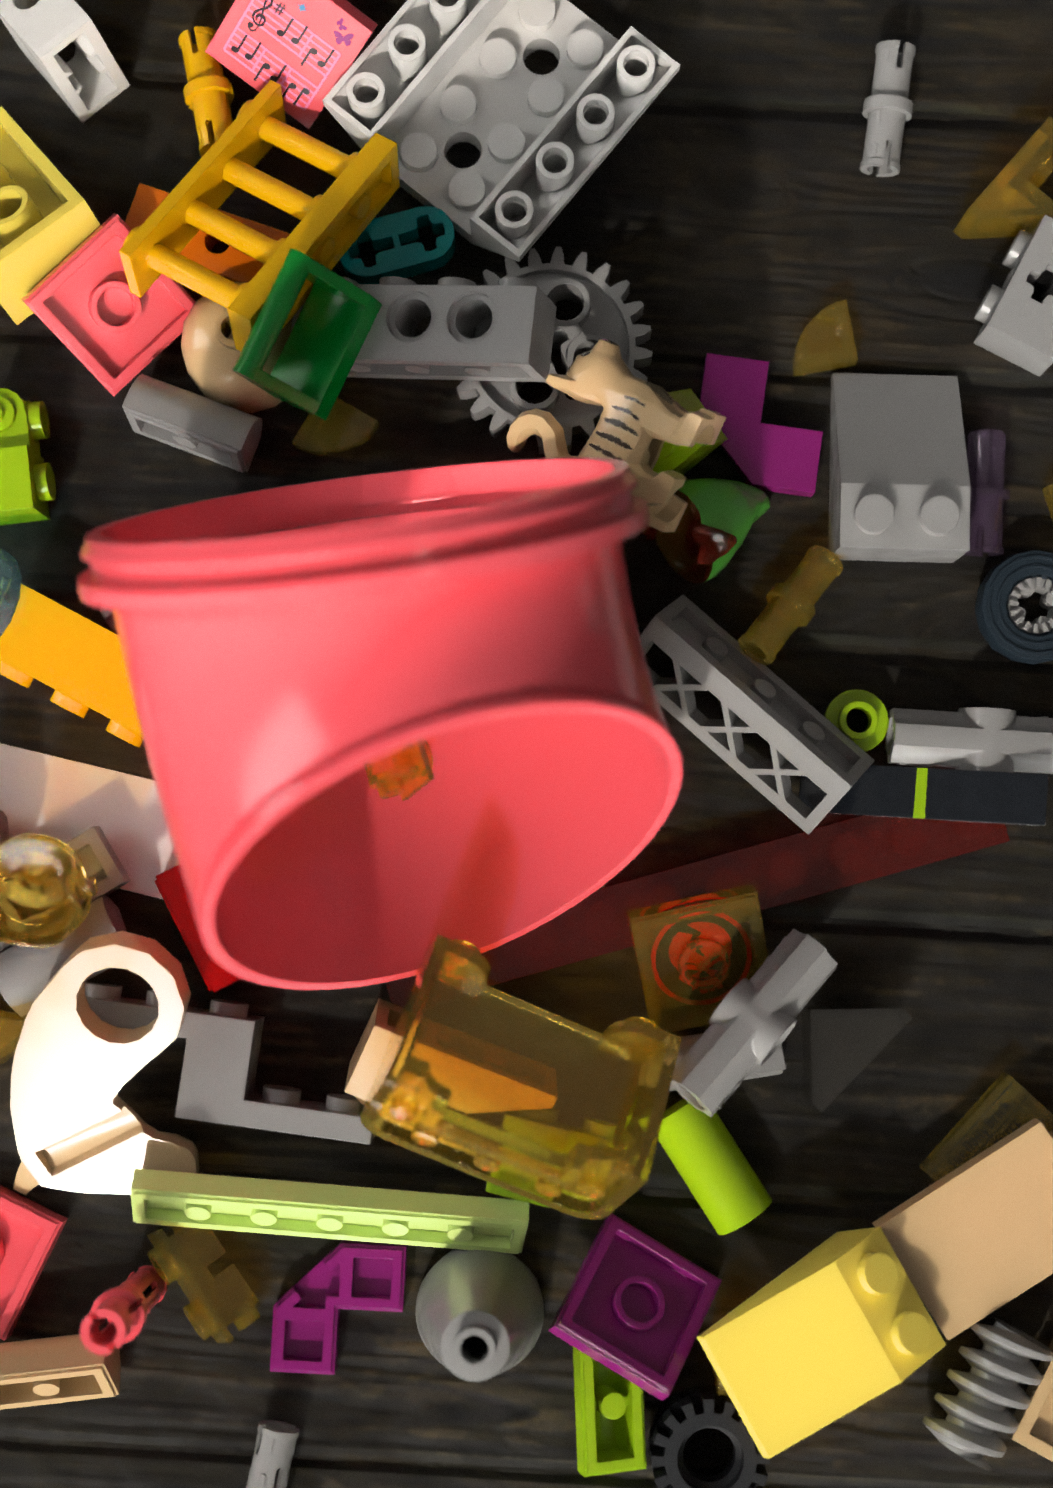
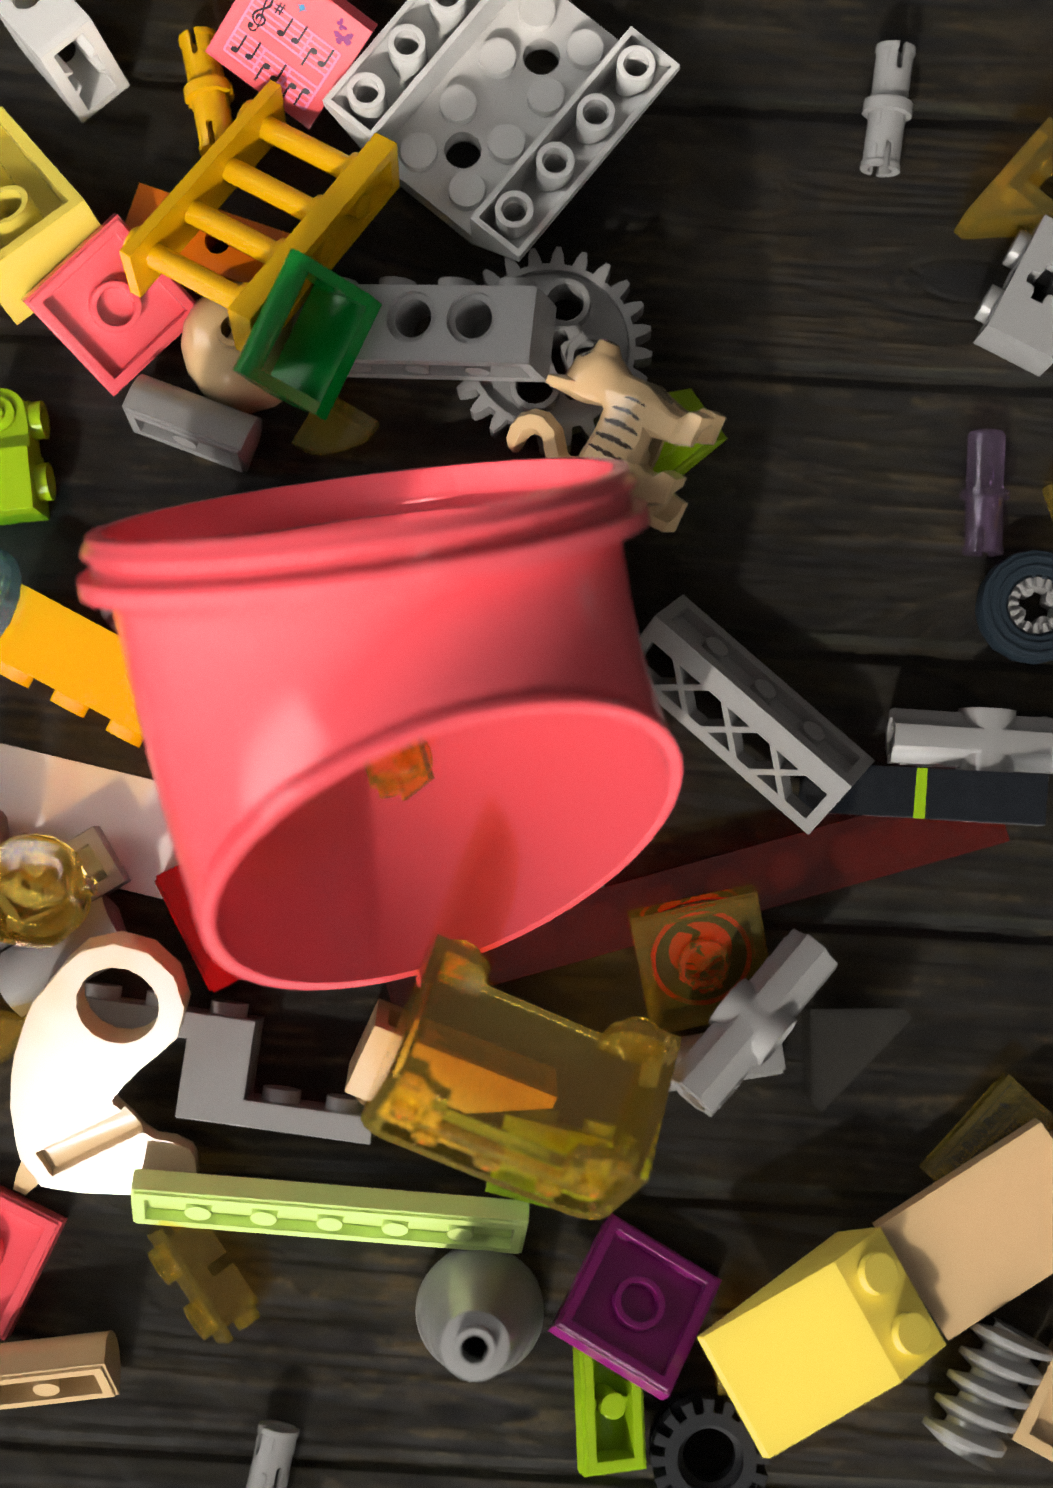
coral pin [80,1265,167,1355] -> none
magenta tile [270,1240,408,1375] -> none
teal beam [340,206,456,284] -> none
hat [643,478,770,583] -> none
lime brick [647,1099,772,1235] -> none
magenta tile [700,353,823,497] -> none
clear yellow pin [738,545,843,665] -> none
clear yellow tile [793,300,858,376] -> none
lime plate [824,689,889,752] -> none
light grey slope [828,373,971,563] -> none

